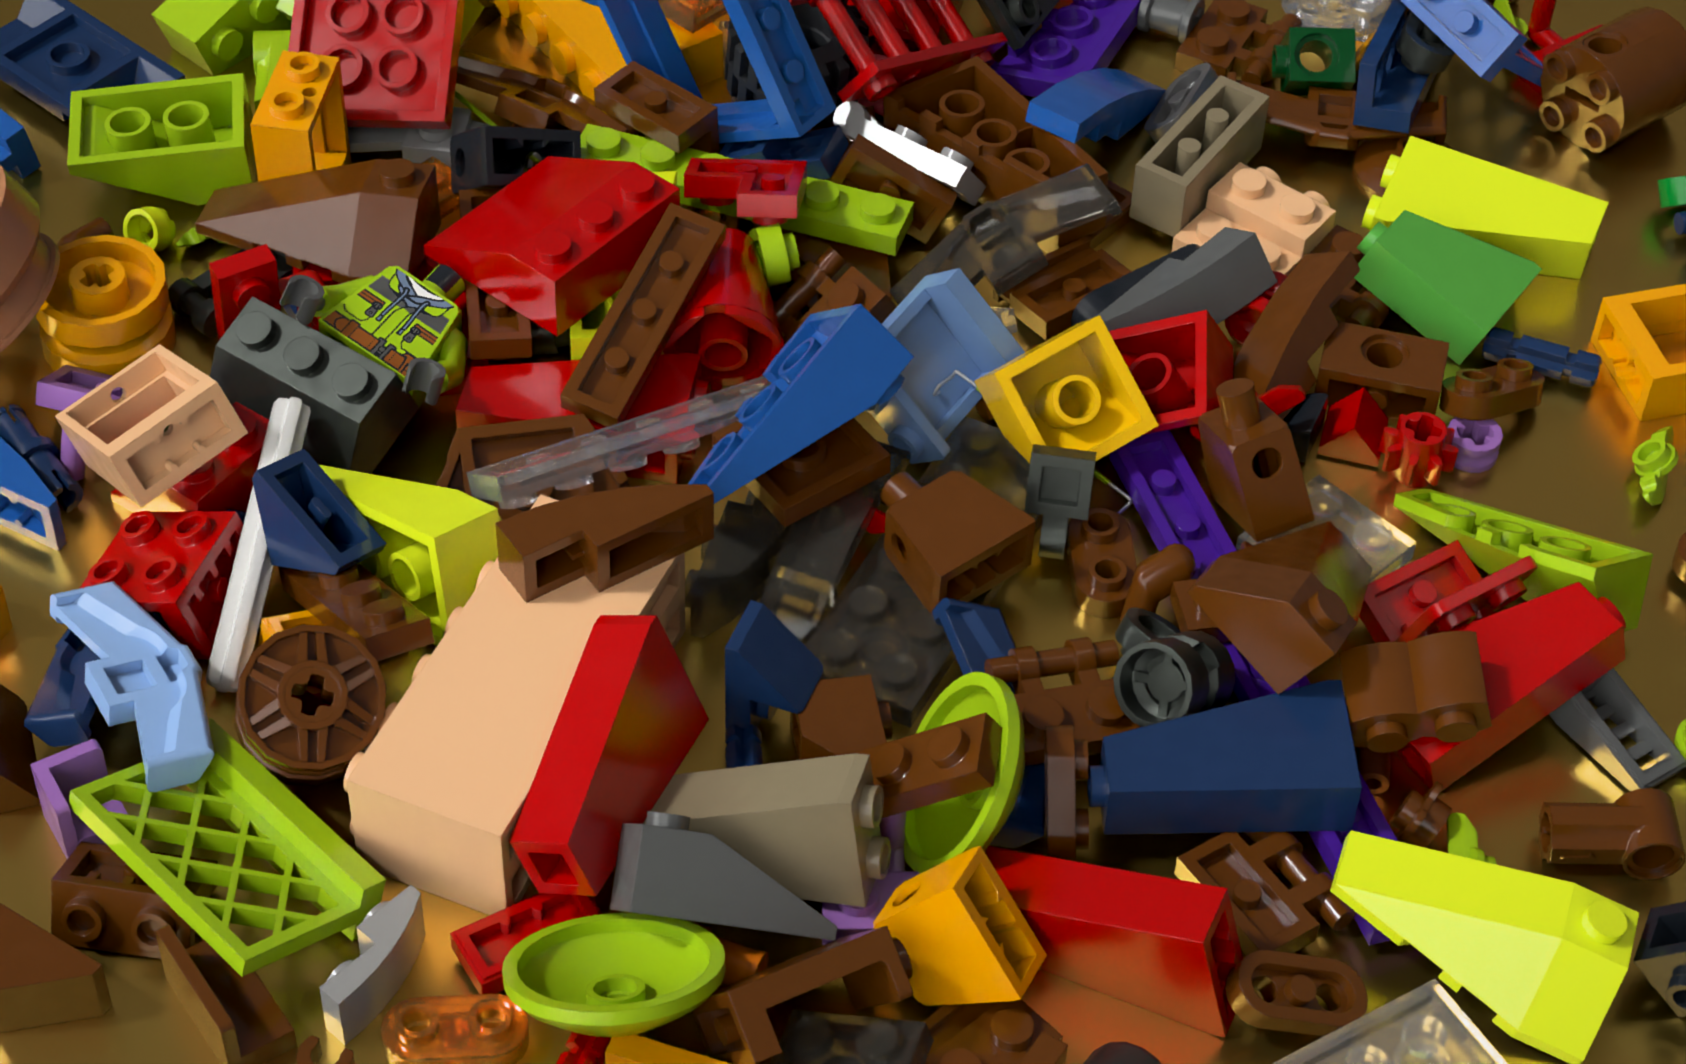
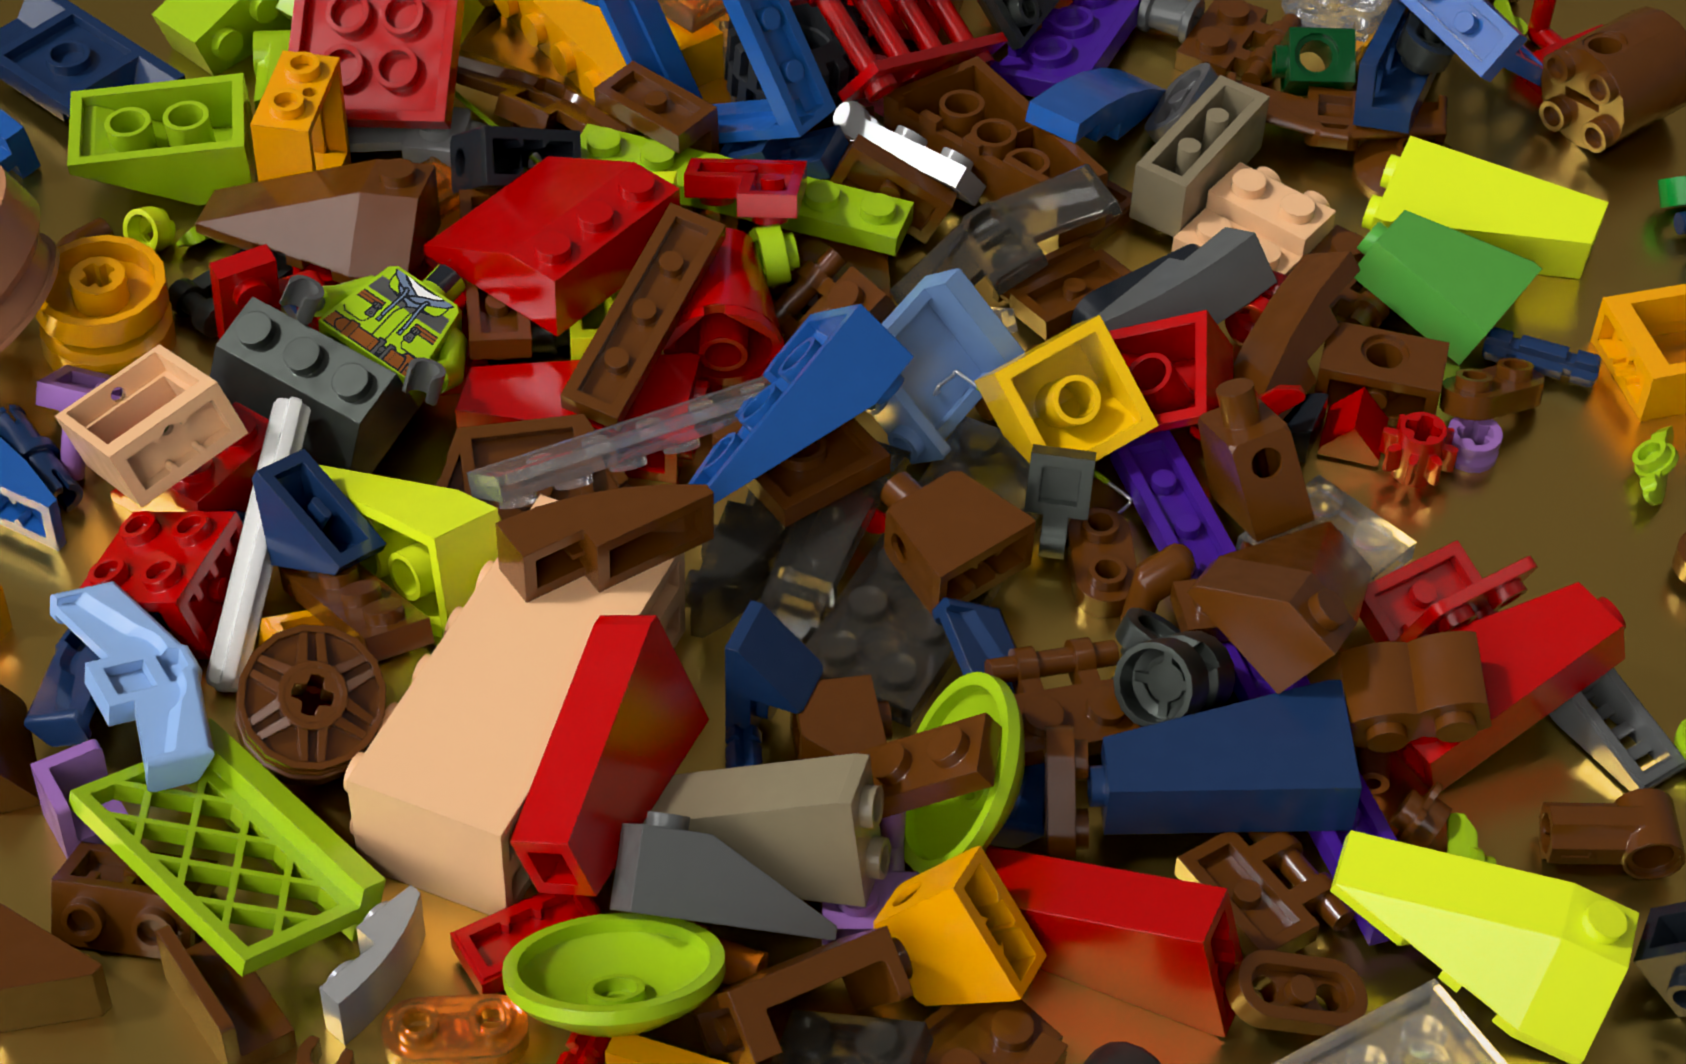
lime wedge [1393,488,1653,632] -> none

